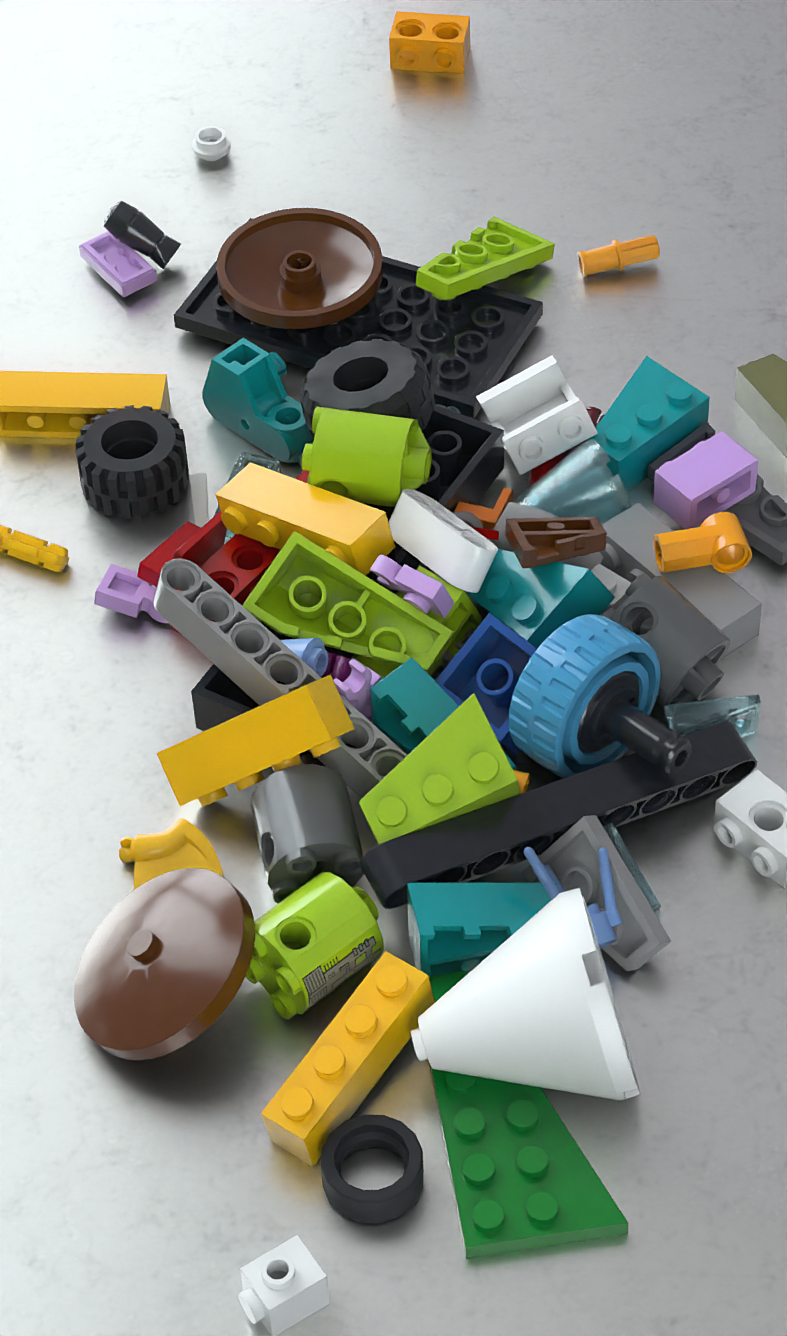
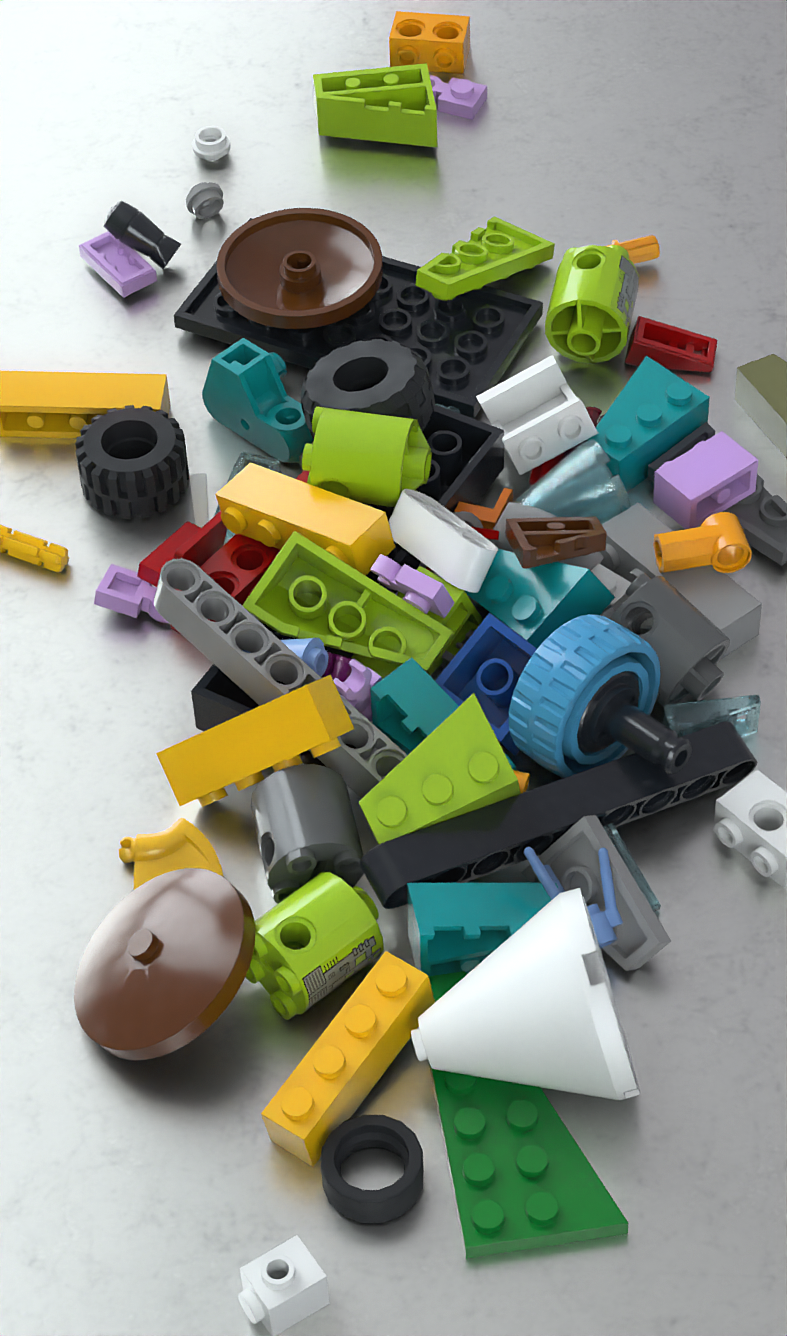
none -> light grey plate [185,182,224,219]
none -> lime wedge [313,63,438,148]
none -> lavender plate [430,75,487,120]
none -> lime cylinder [545,245,639,364]
none -> red slope [625,316,718,372]

